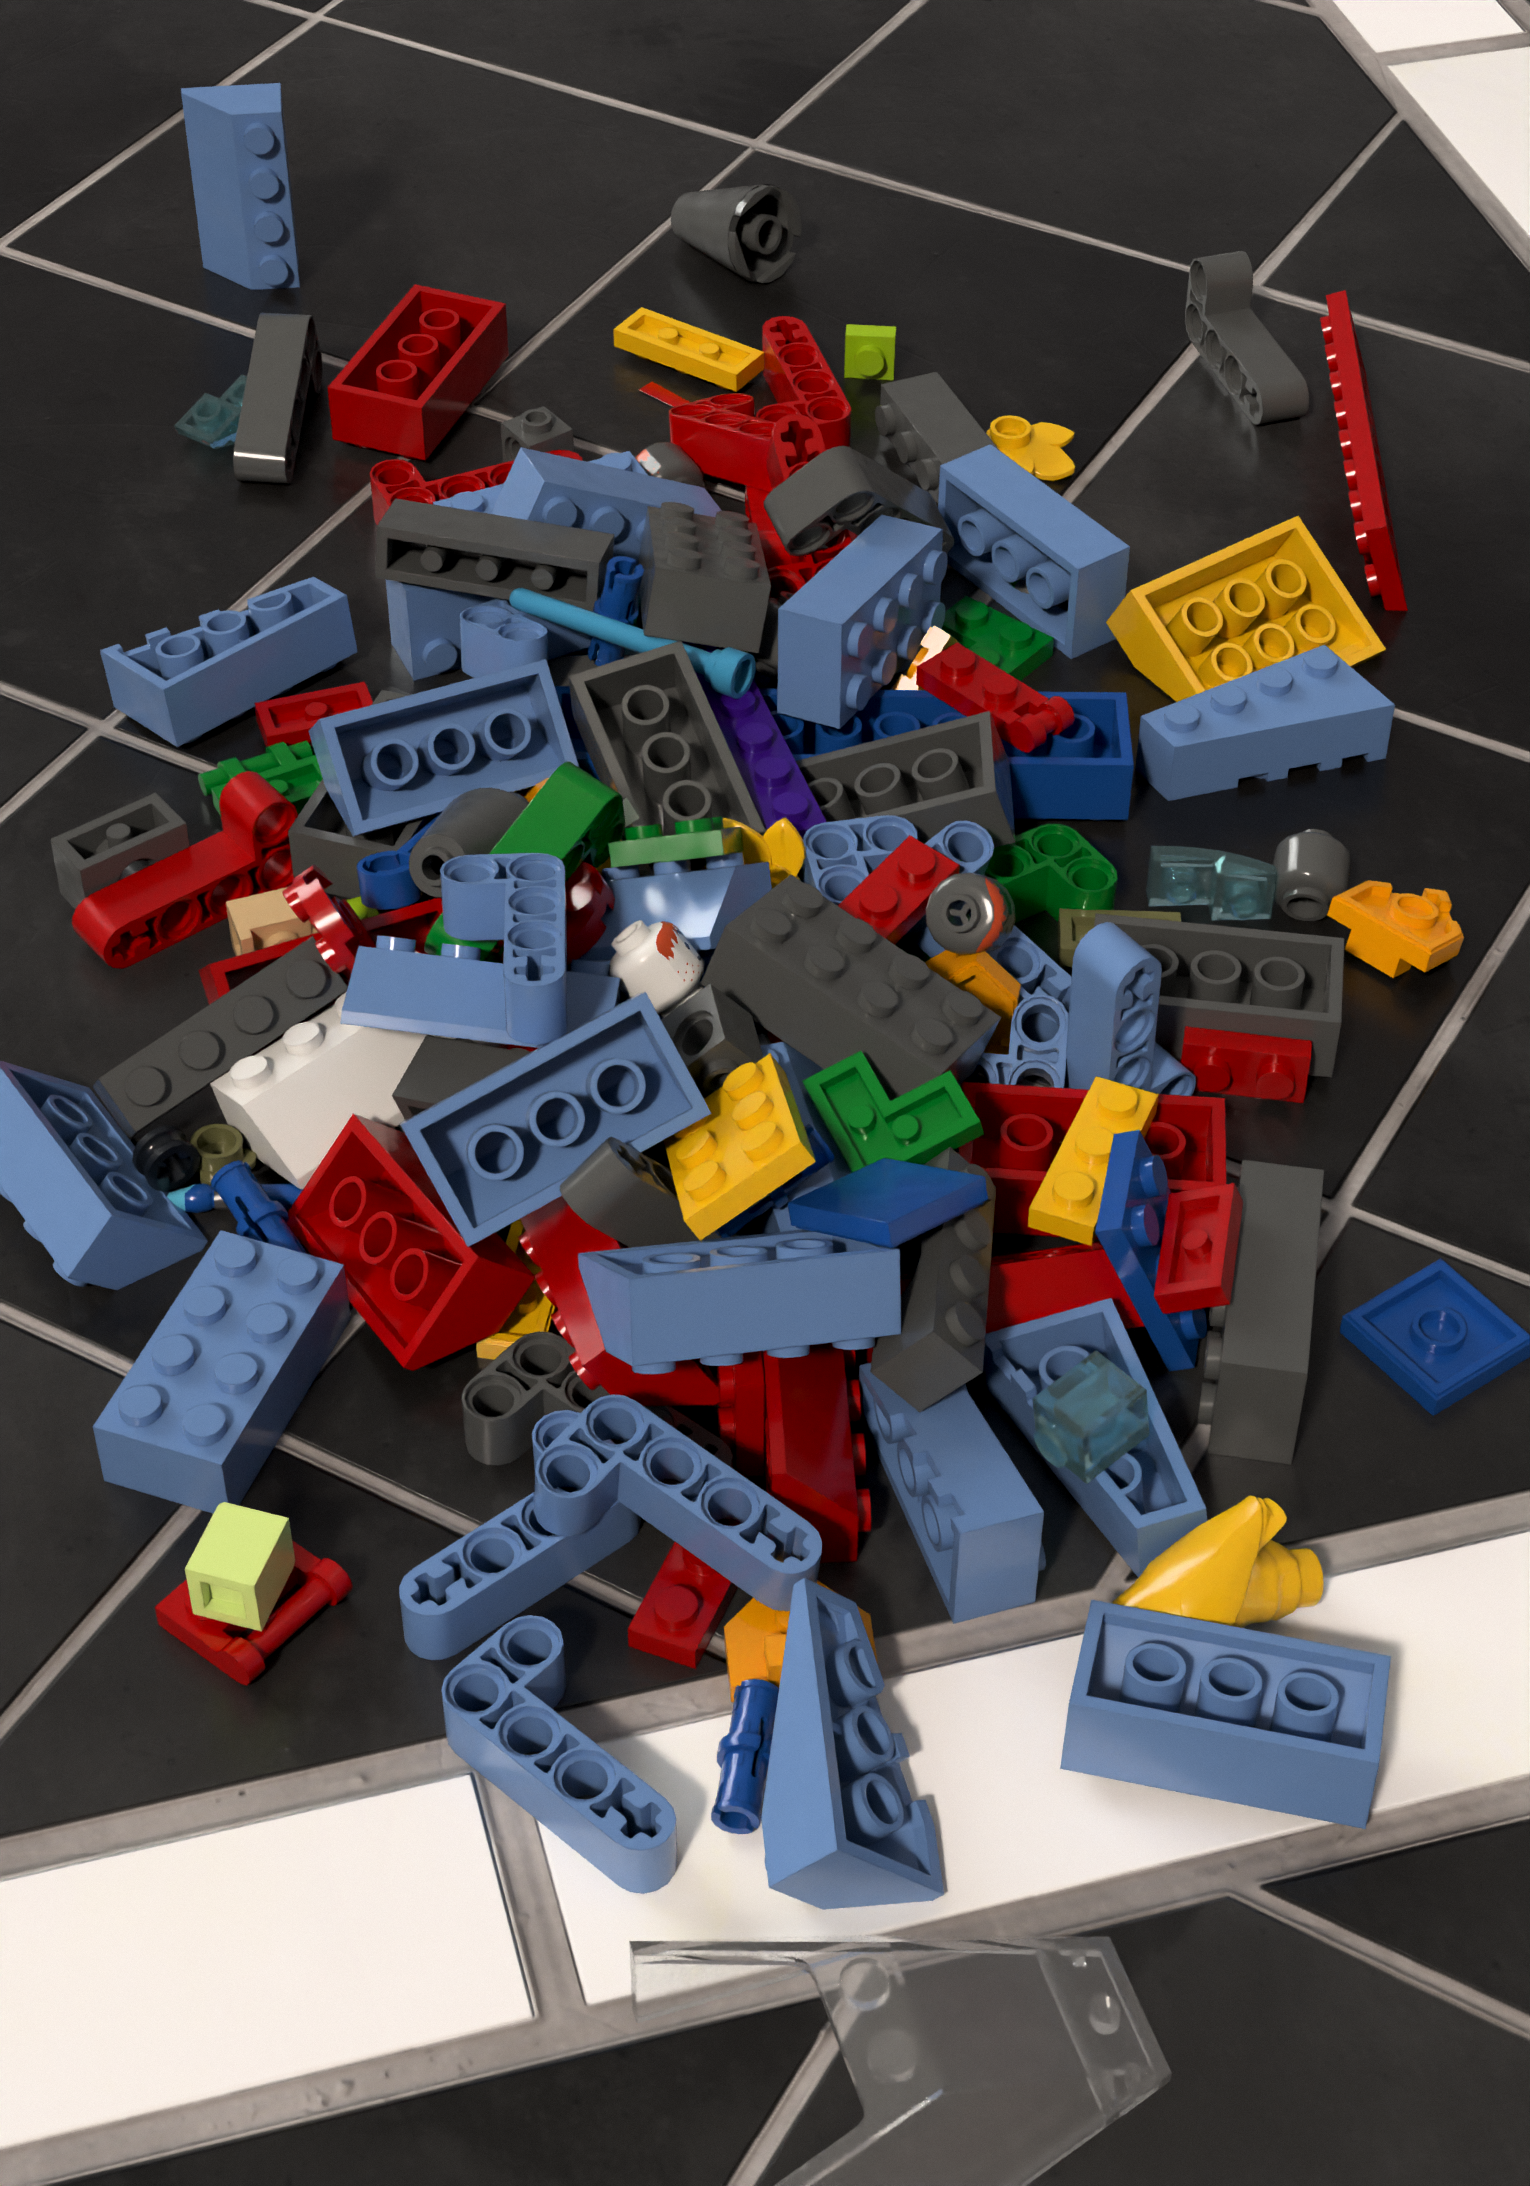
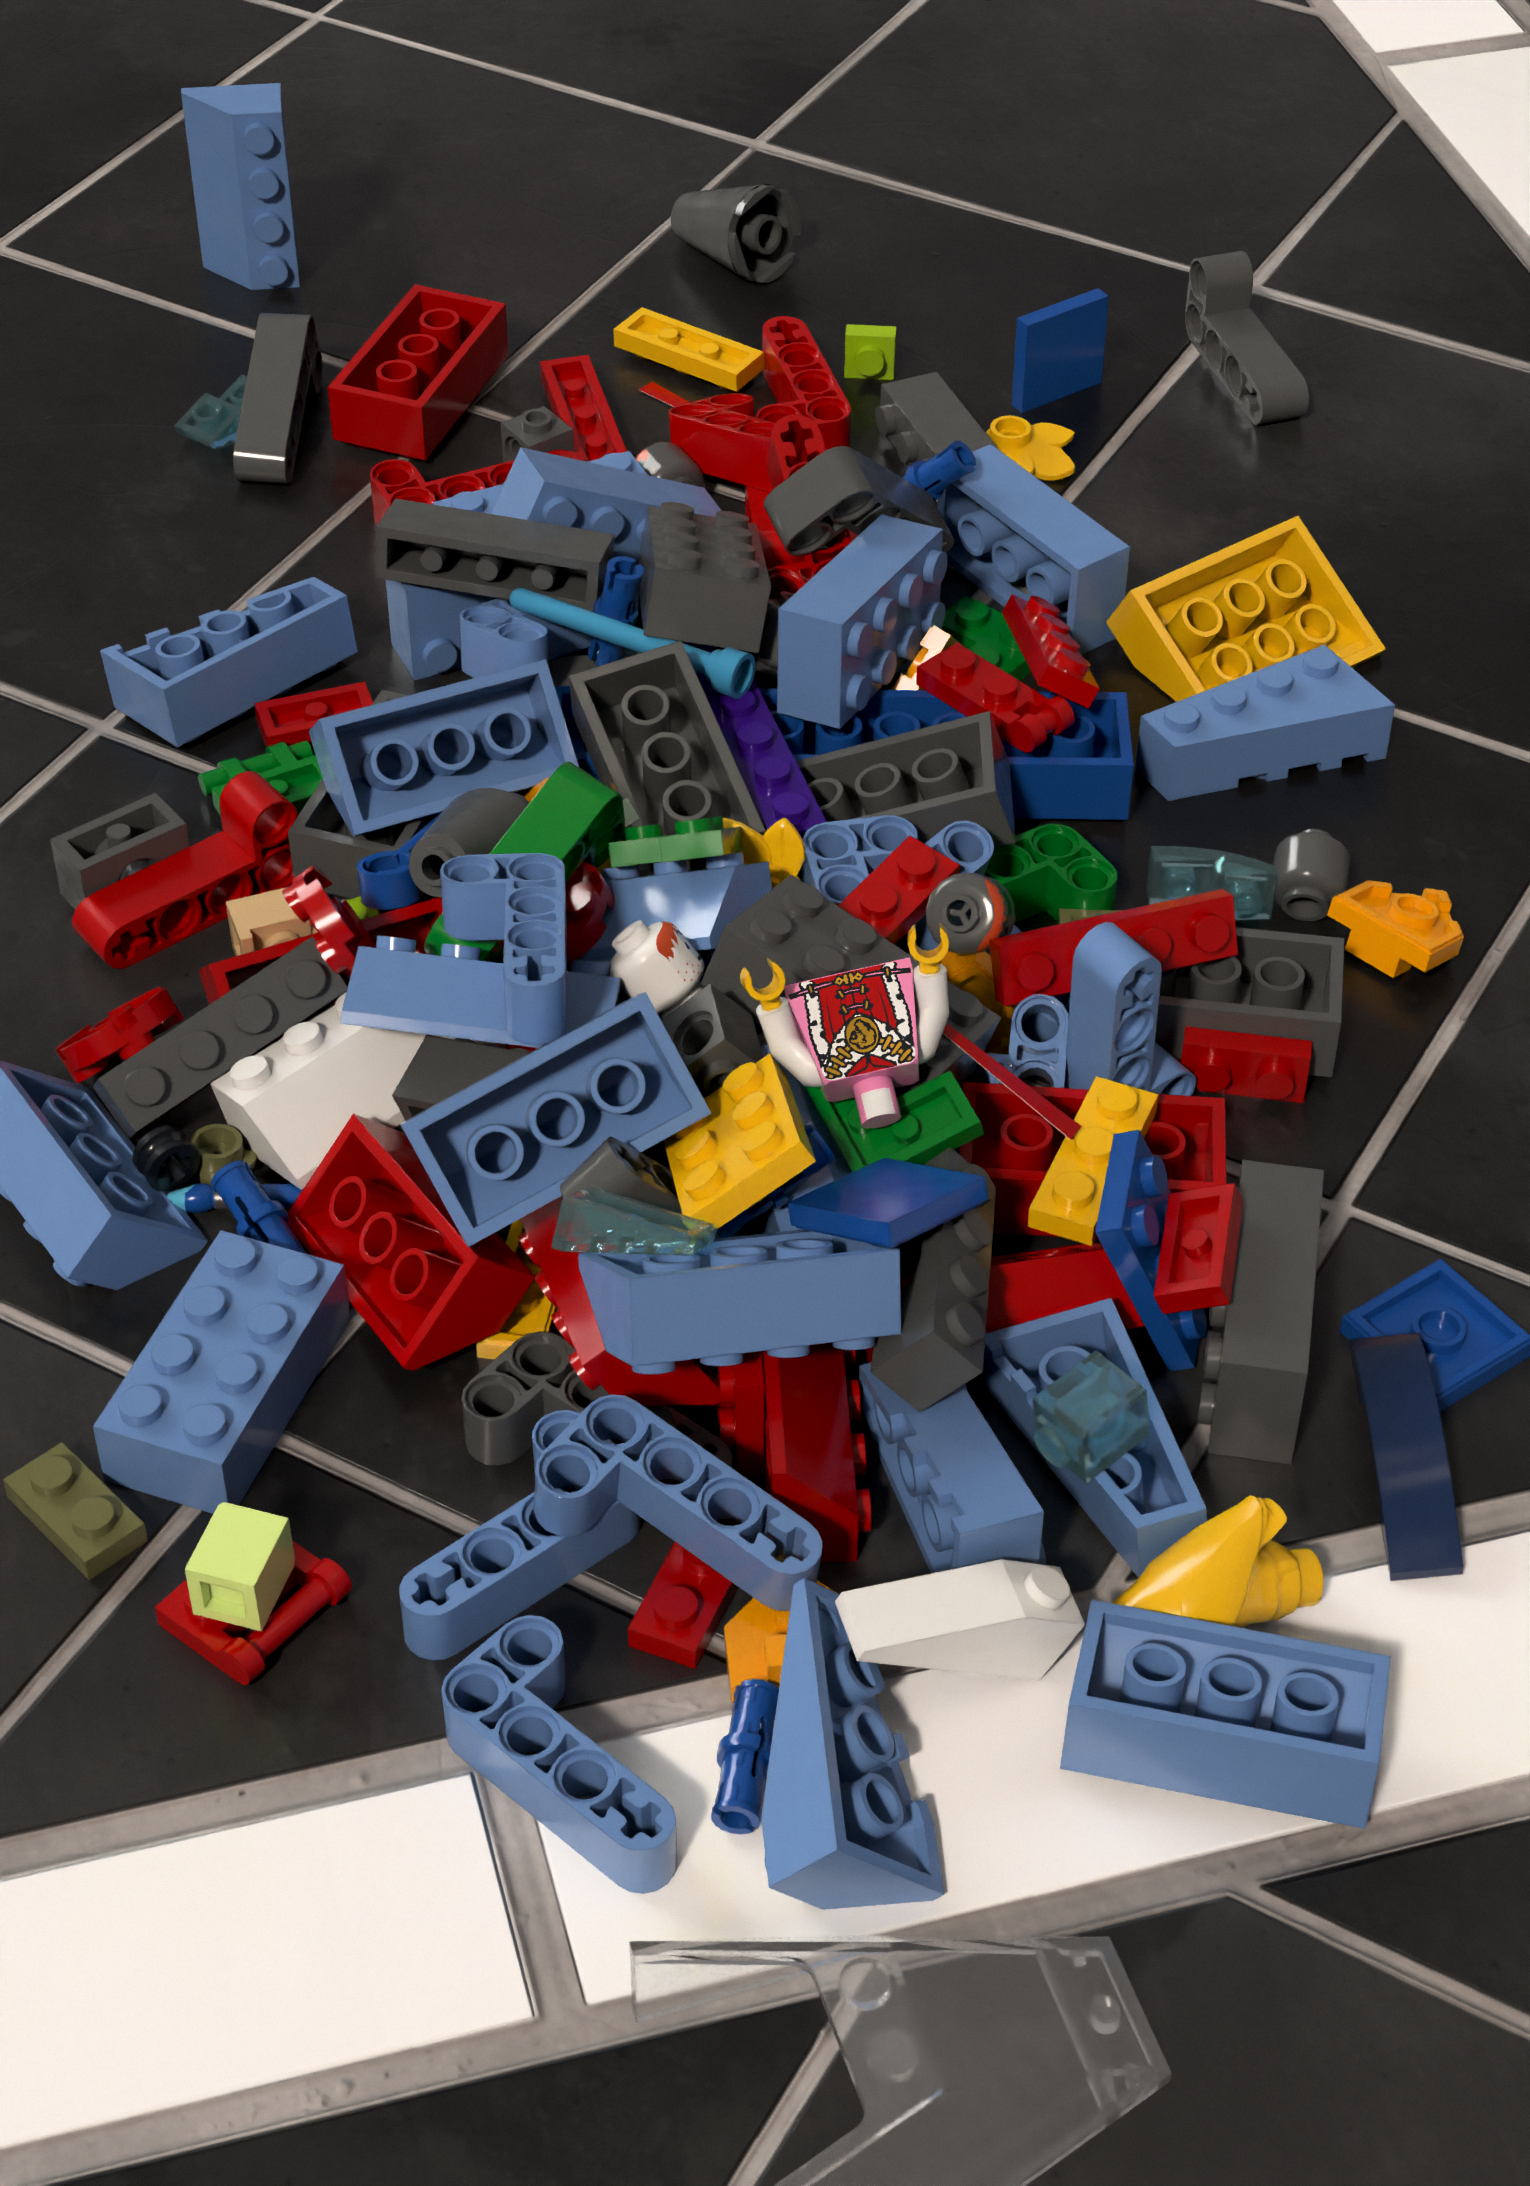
red plate [1320,290,1408,611] -> none
none -> olive plate [3,1442,148,1580]
none -> red plate [56,986,184,1084]
none -> red plate [539,355,627,462]
none -> clear light blue slope [552,1185,717,1256]
none -> torso [740,923,949,1128]
none -> white slope [835,1559,1085,1681]
none -> blue pin [902,441,976,501]
none -> red sticker [943,1023,1082,1140]
none -> red plate [989,889,1238,1007]
none -> red plate [1002,594,1100,709]
none -> blue tile [1011,288,1109,413]
none -> dark blue slope [1349,1333,1463,1581]

